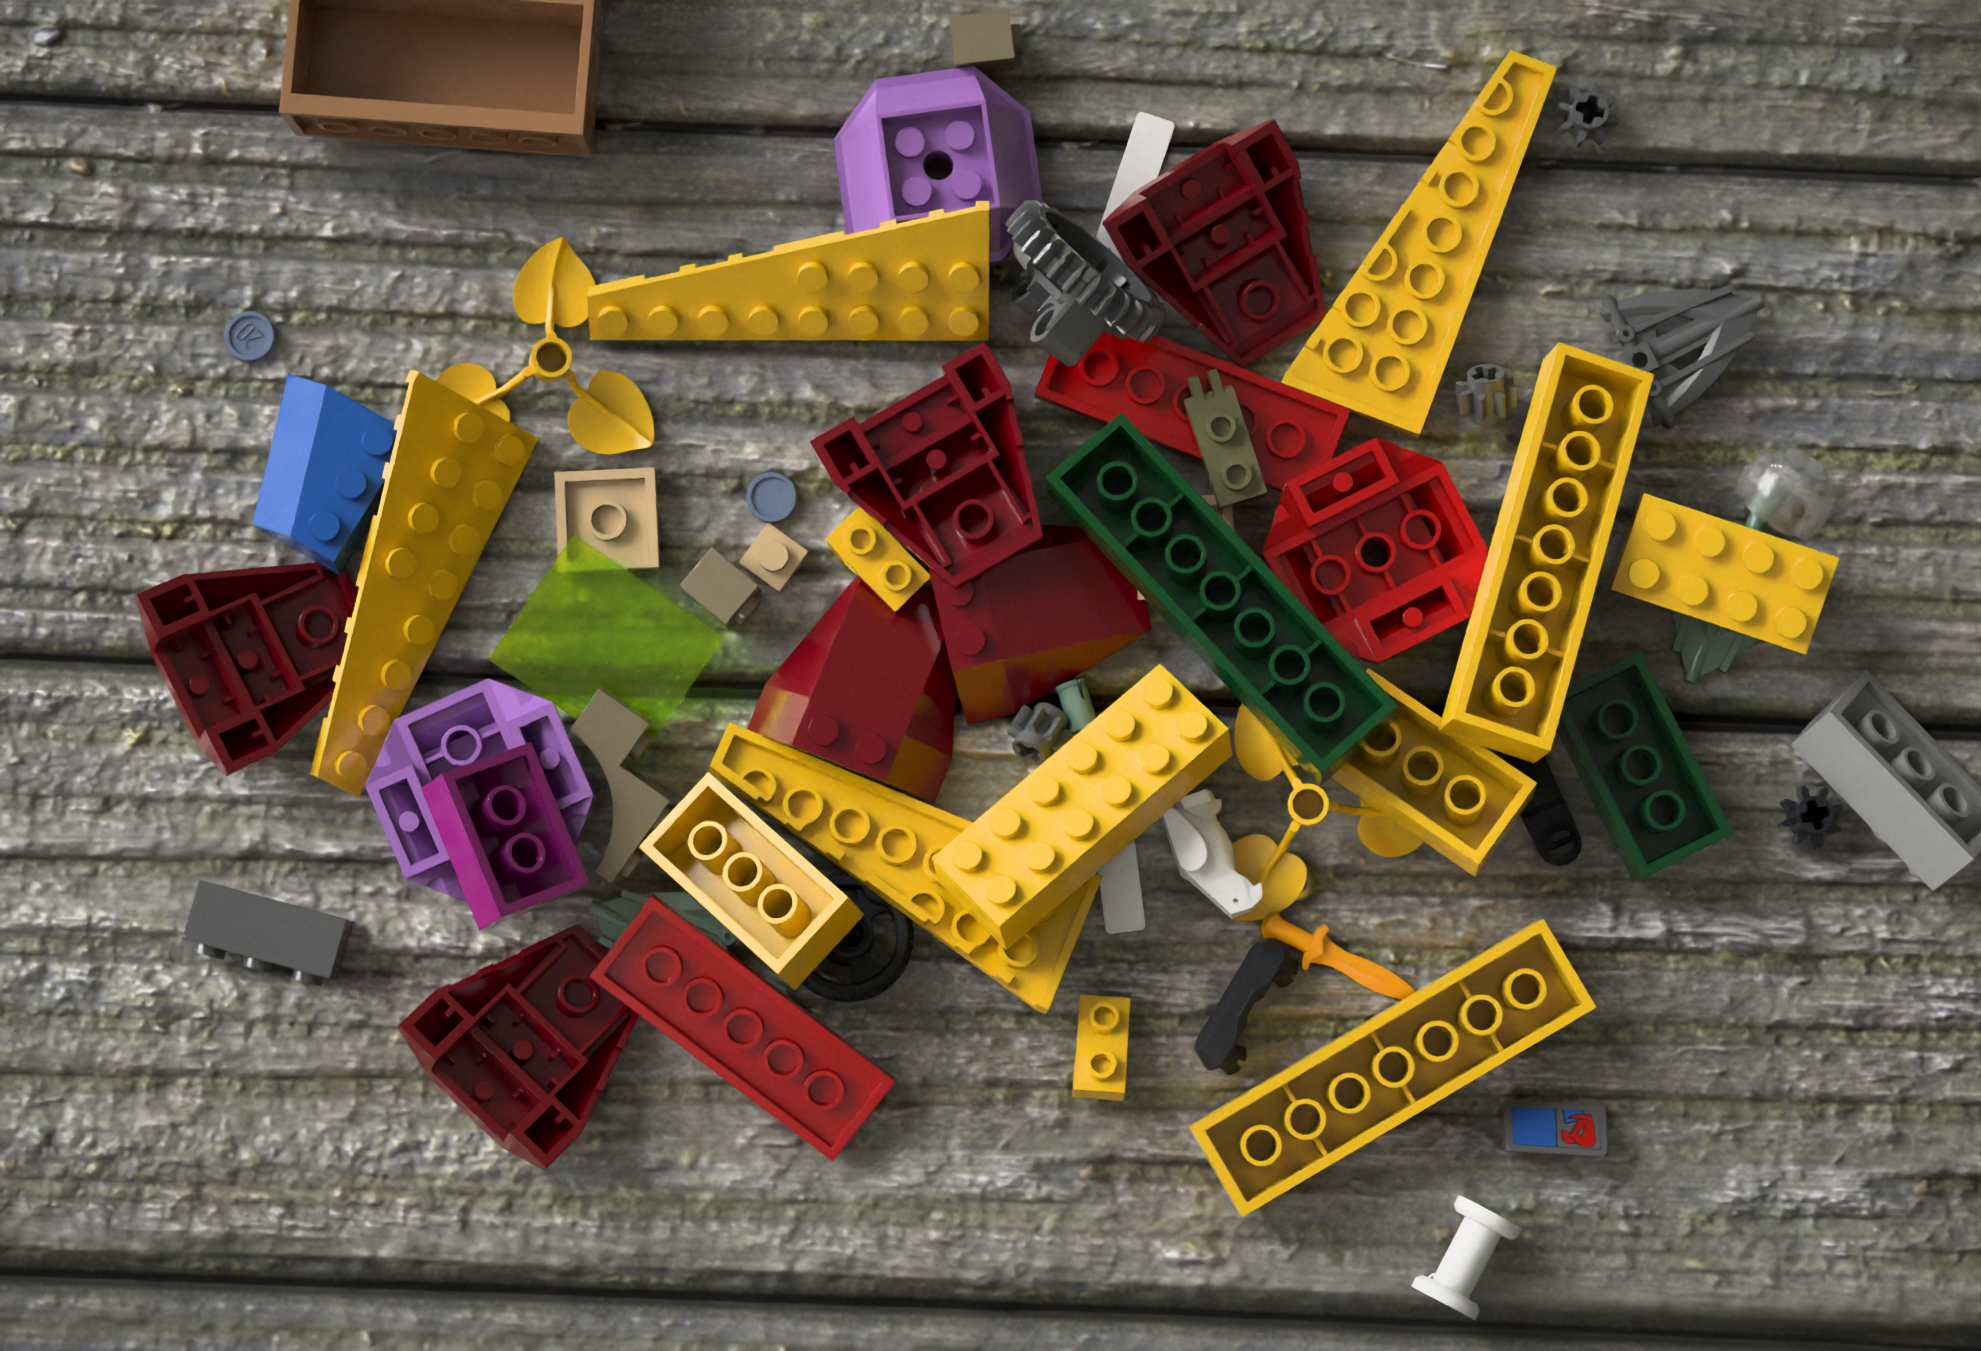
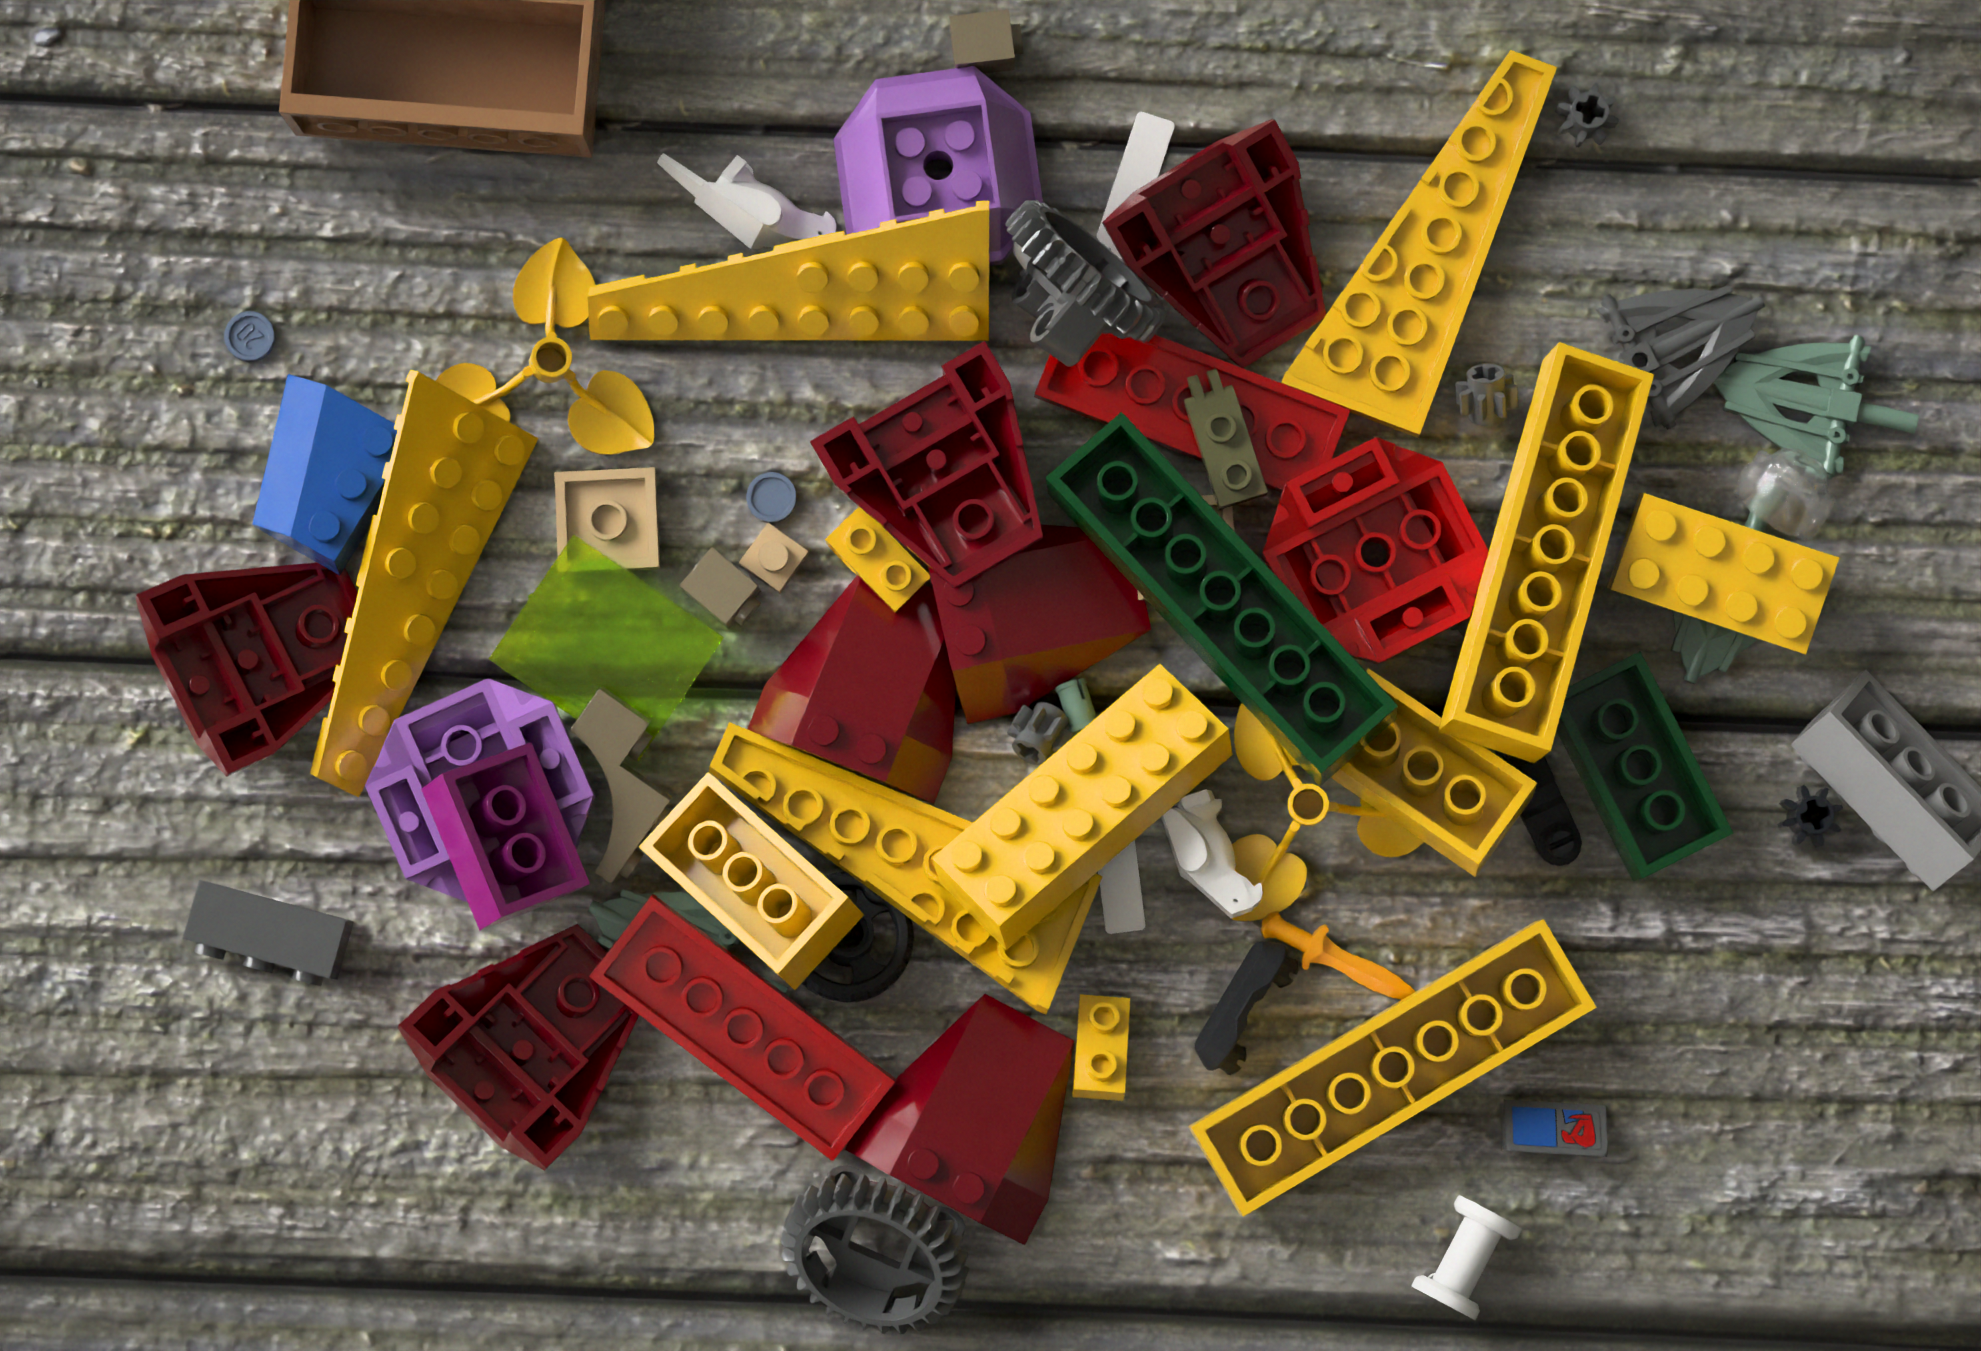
none -> white animal [657,153,837,250]
none -> dark grey piece [780,1165,969,1334]
none -> dark red wedge [845,994,1074,1245]
none -> sand green bar [1713,335,1919,480]

